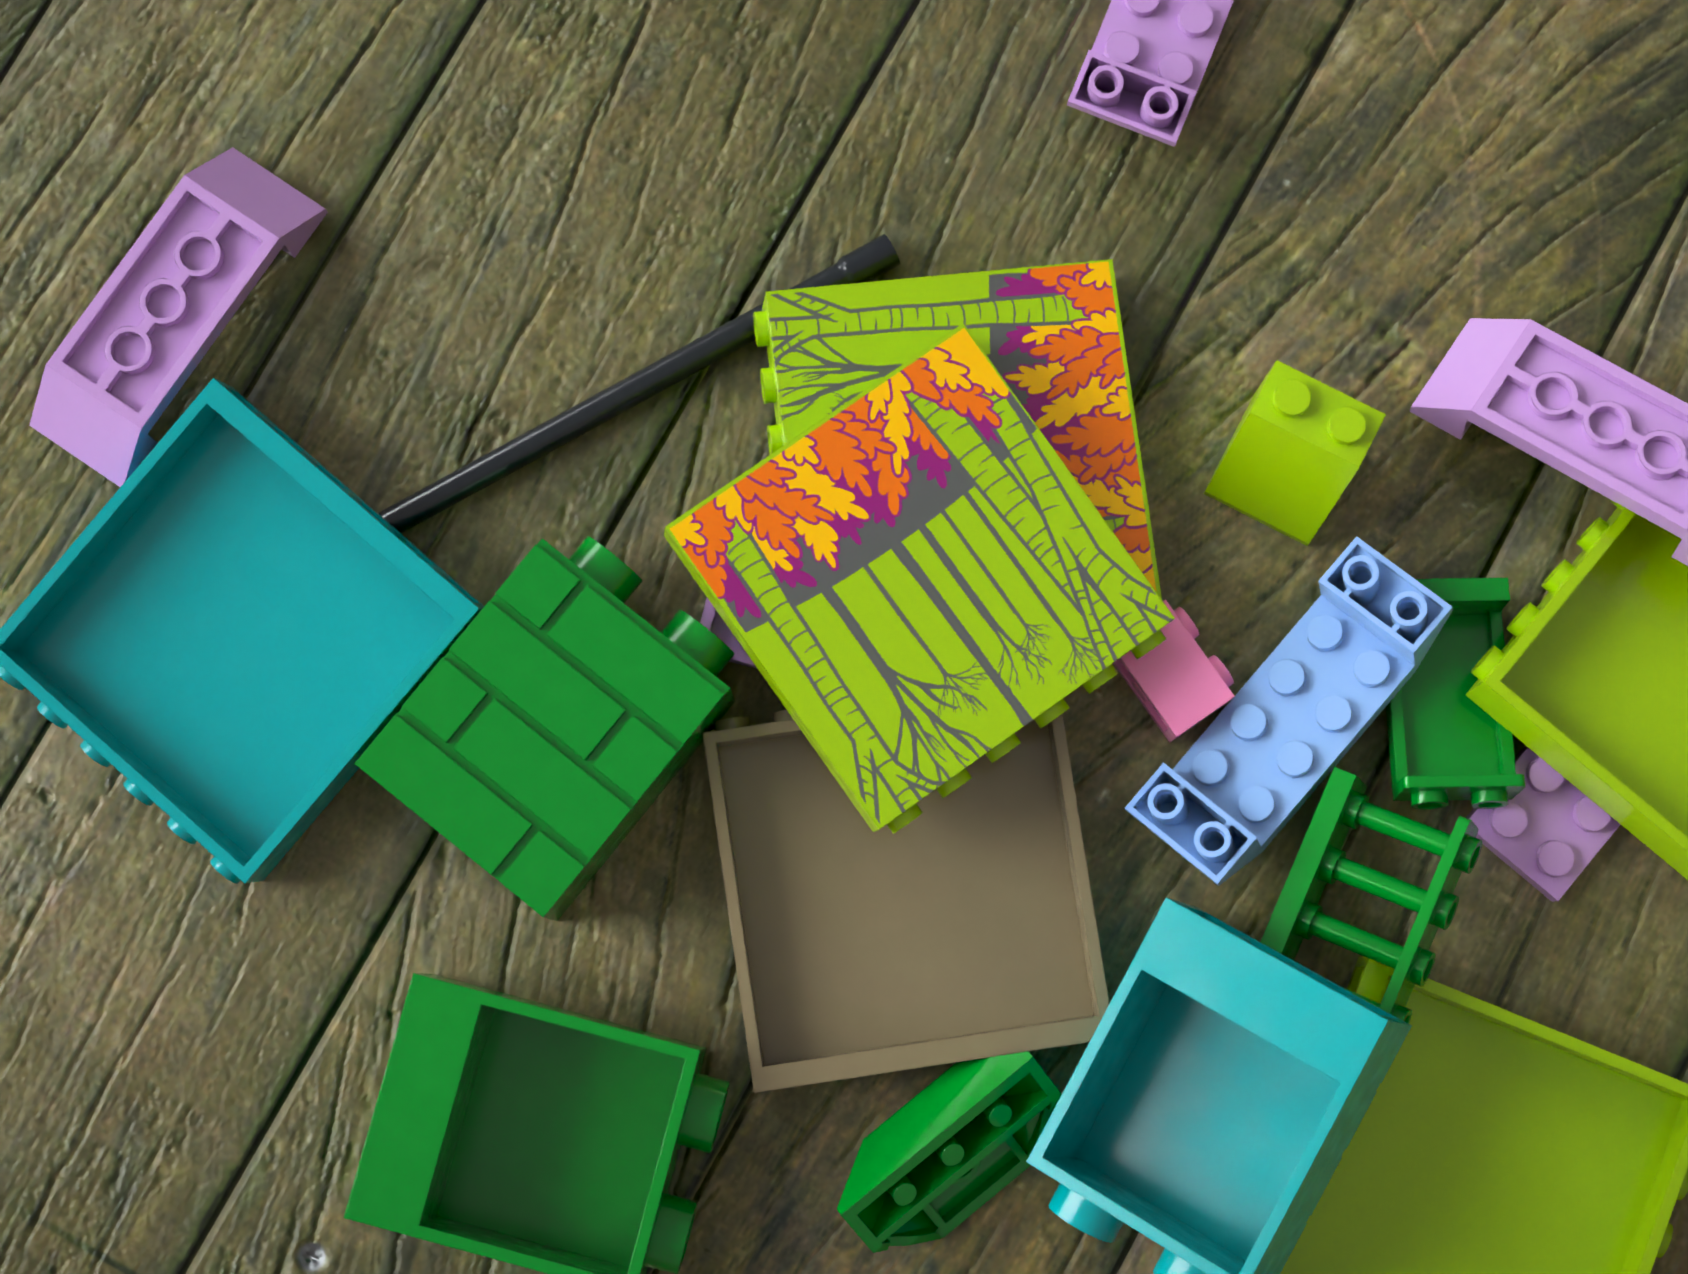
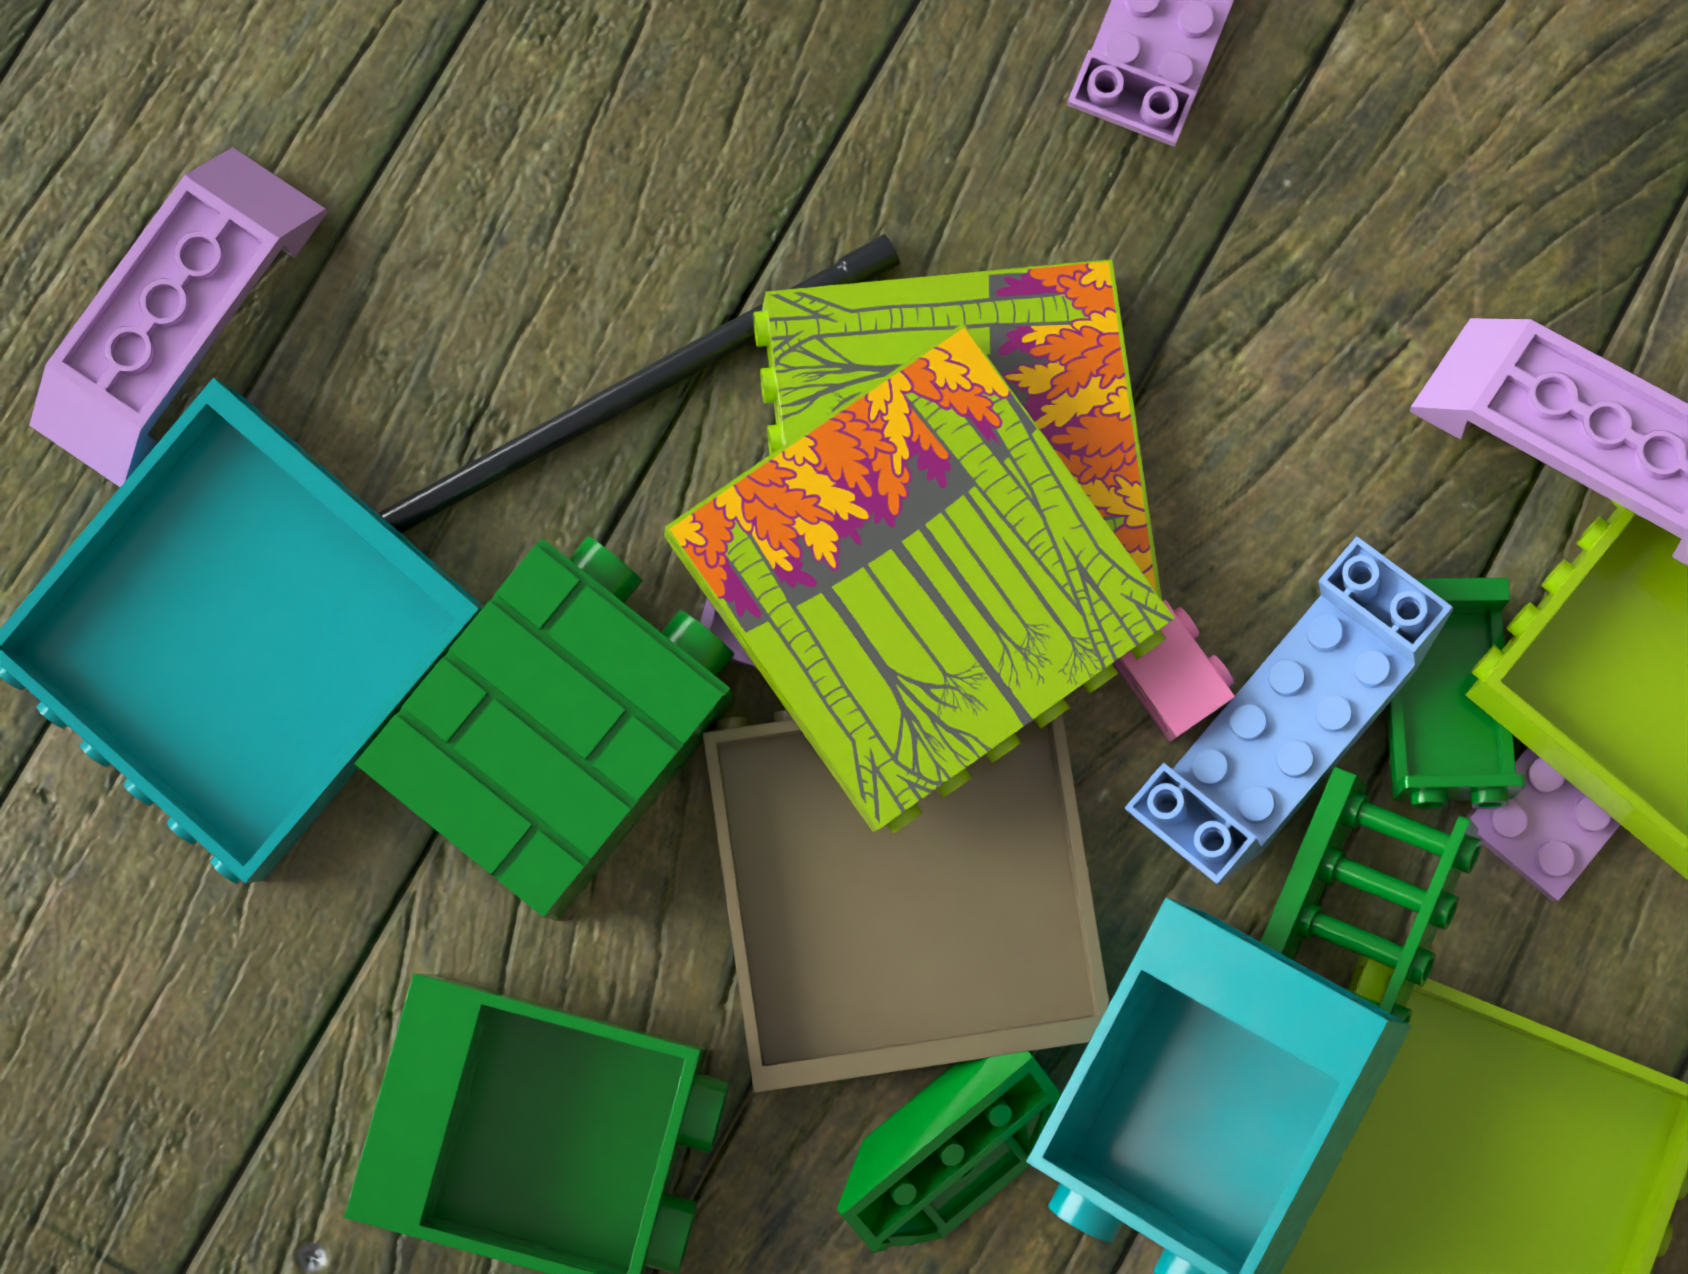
lime slope [1203,360,1386,546] -> none

